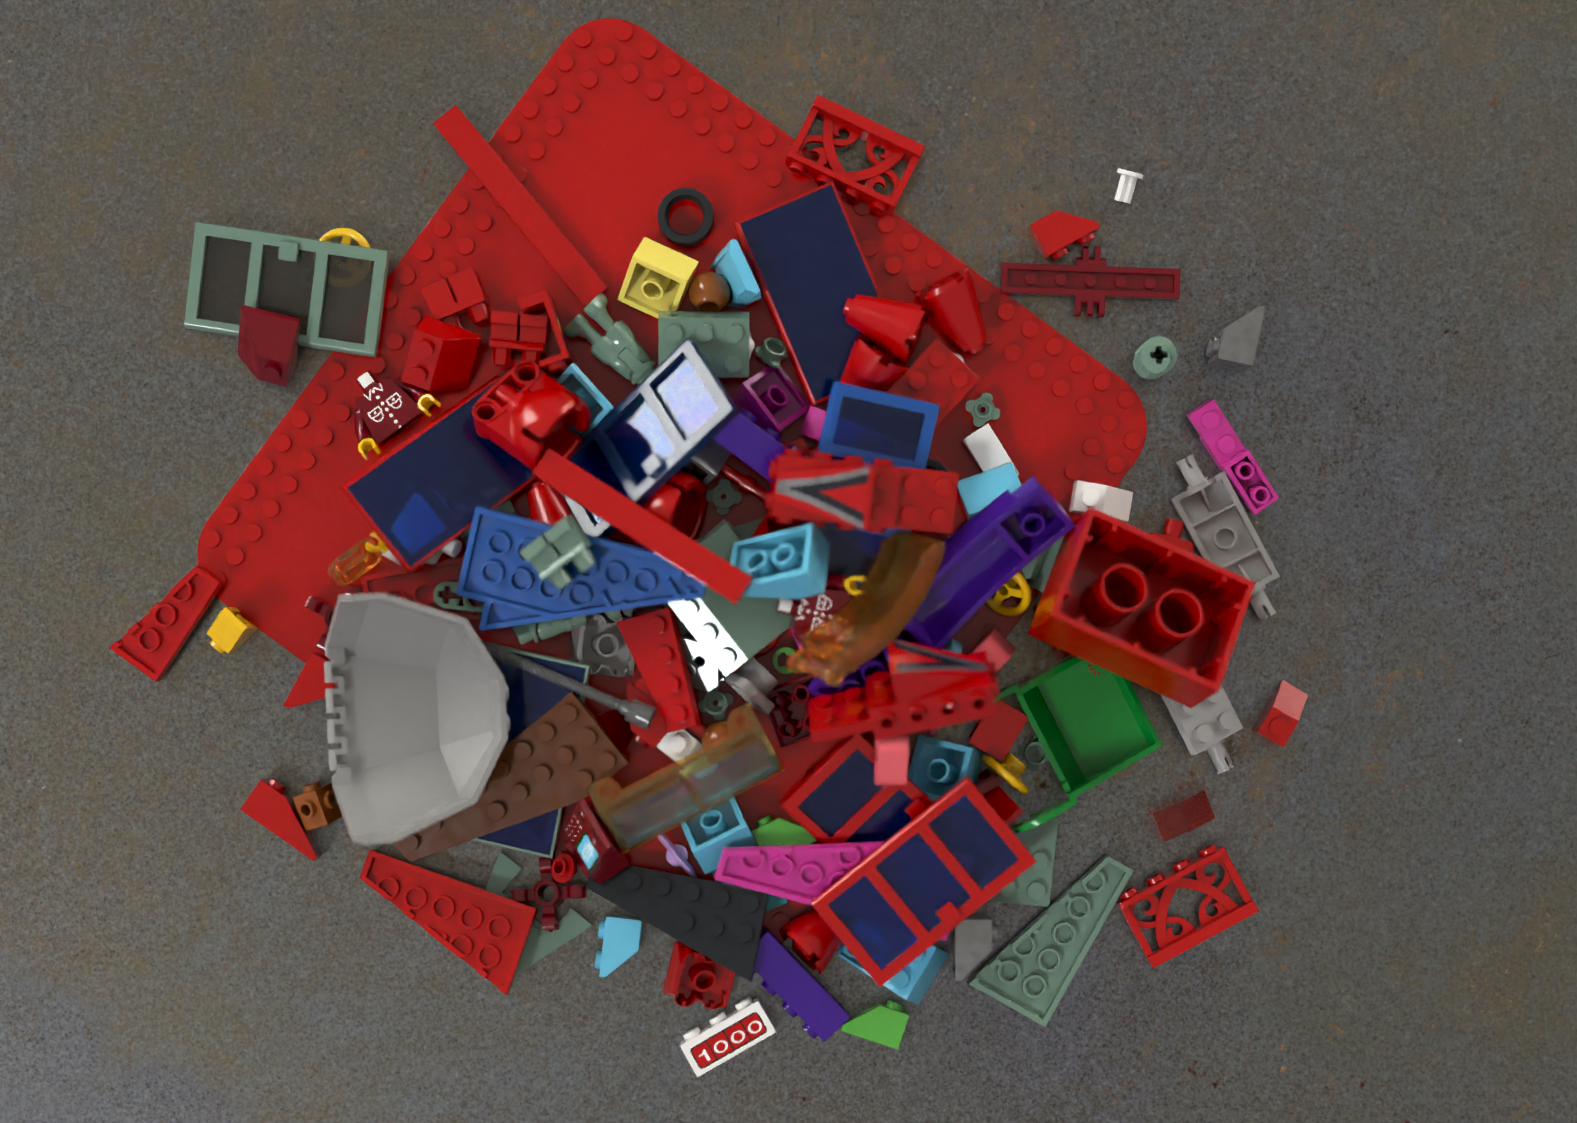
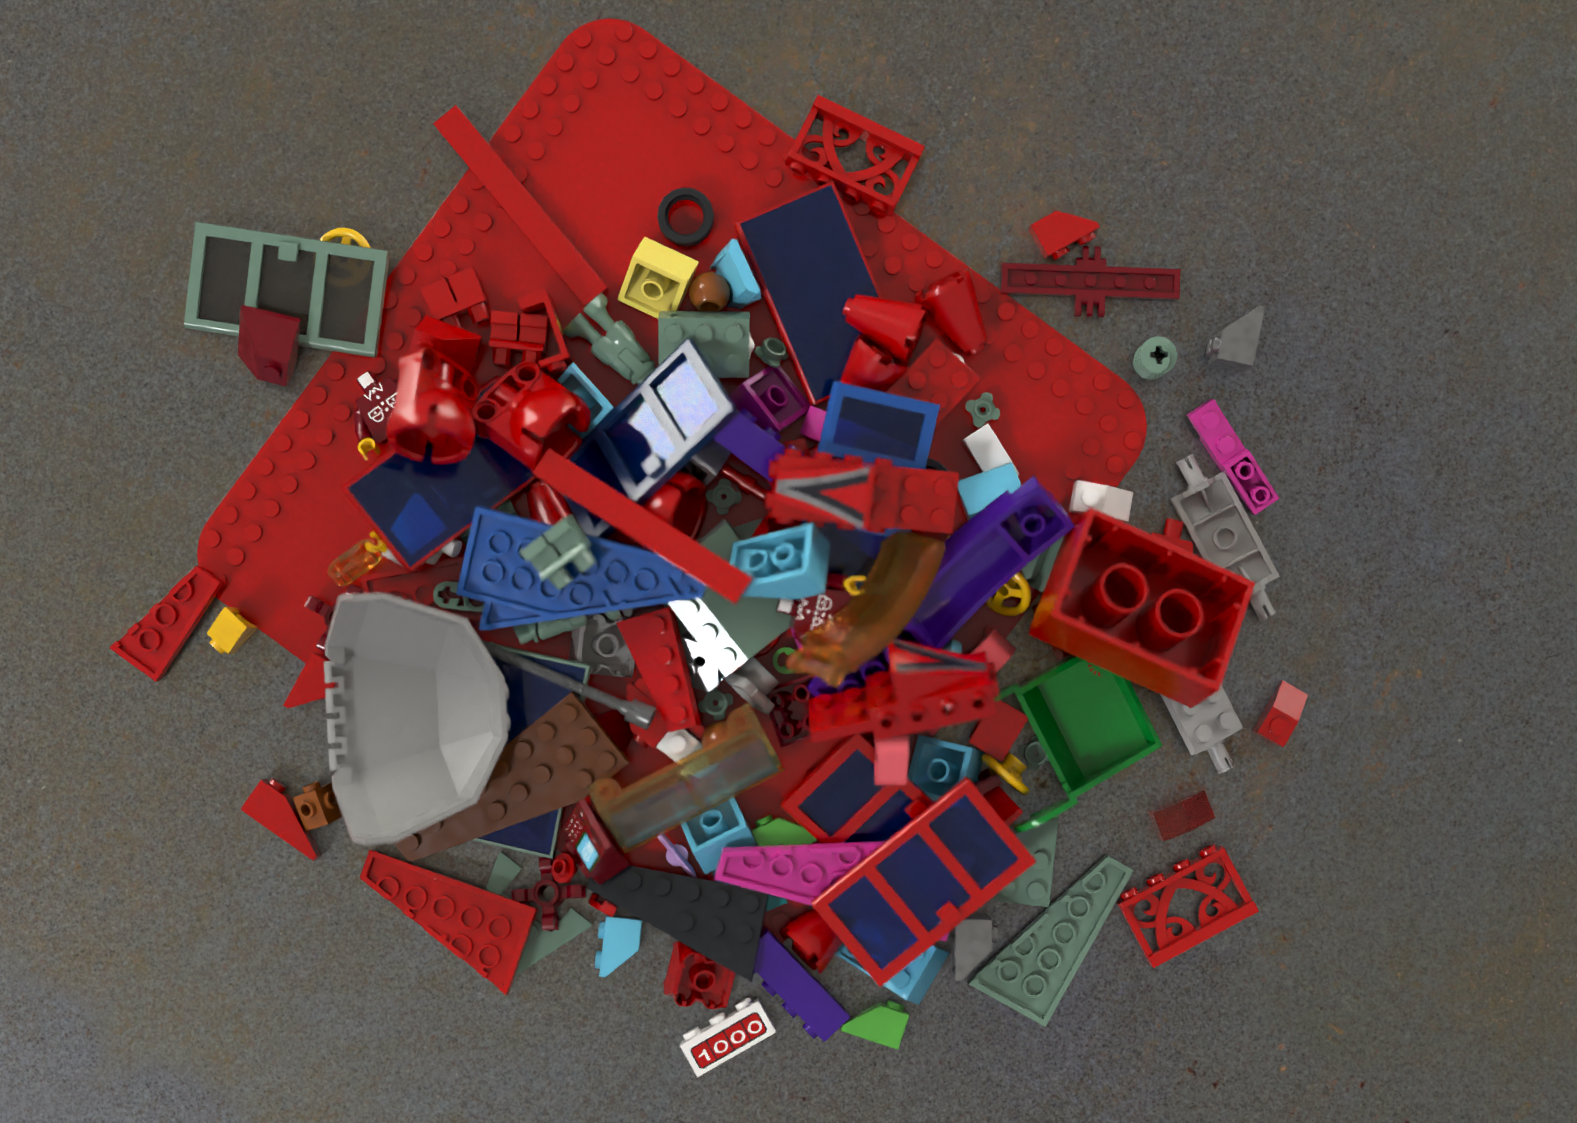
white piece [1114,168,1144,204] -> none
none -> red piece [386,347,480,464]
none -> red tile [588,892,618,917]

